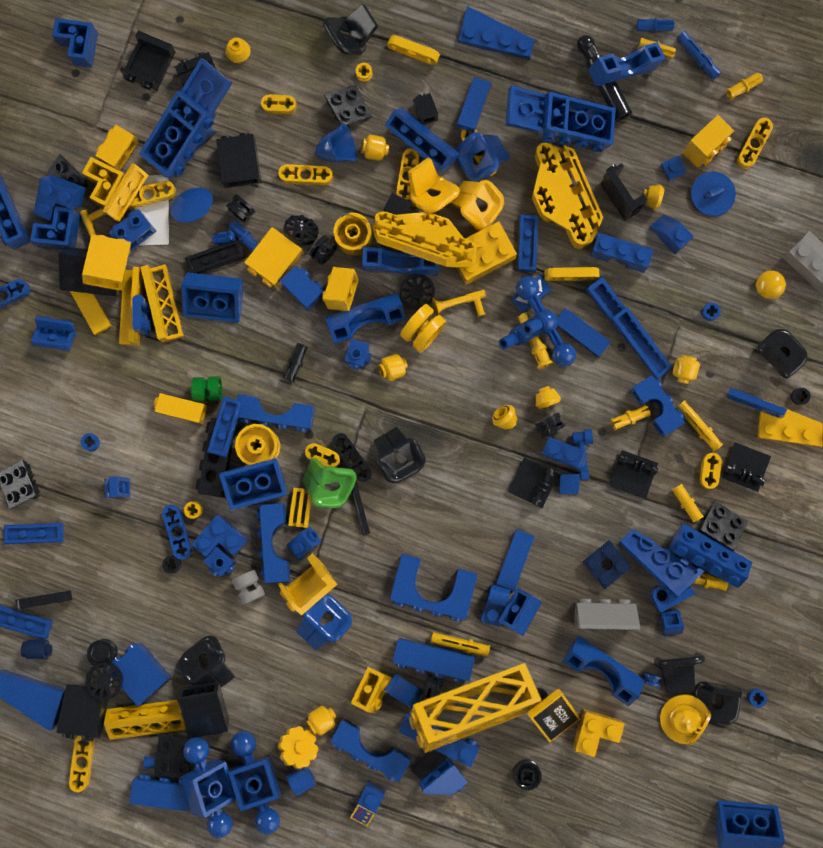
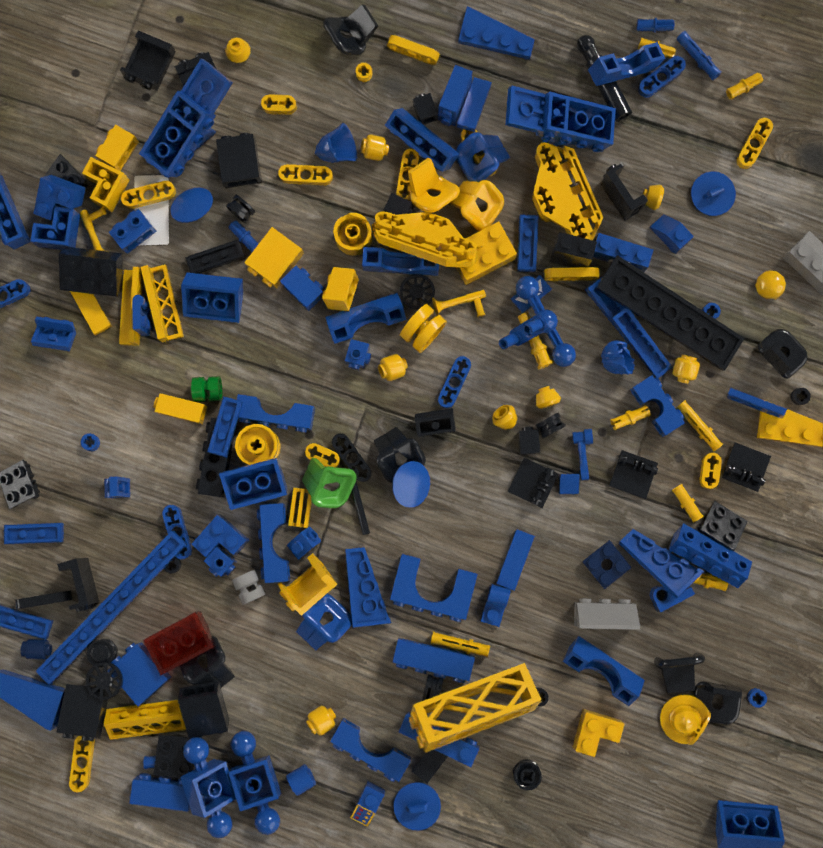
blue brick [52,18,98,68] -> none
yellow panel [82,234,131,291] -> none
yellow tile [102,163,148,222] -> none
yellow bush [184,501,203,519] -> none
blue piece [212,230,235,245] -> none
yellow plant [278,726,318,769] -> none
black wheel [283,215,319,245] -> none
black pin [283,343,308,382] -> none
black wheel [309,235,338,265] -> none
black hinge [324,85,372,128] -> none
yellow brick [351,667,392,714] -> none
blue tile [384,674,423,708] -> none
blue slope [419,758,468,795] -> none
blue brick [498,587,542,636] -> none
tile [527,689,581,742] -> none
blue brick [542,437,588,471] -> none
blue tile [557,308,611,358] -> none
blue bush [644,673,662,687] -> none
blue plate [660,155,687,182] -> none
blue slope [660,610,684,636] -> none
yellow brick [682,115,734,169] -> none
none -> blue plate [36,531,187,685]
none -> black panel [57,558,99,612]
none -> clear red slope [143,611,214,675]
none -> blue wing [345,547,391,628]
none -> blue shield [392,461,430,508]
none -> blue shield [394,782,441,831]
none -> black brick [415,408,456,437]
none -> blue brick [438,65,473,126]
none -> blue beam [438,356,471,409]
none -> black brick [517,427,540,455]
none -> black brick [549,232,597,268]
none -> black plate [596,255,745,371]
none -> blue hair [601,340,635,375]
none -> blue beam [638,56,686,98]

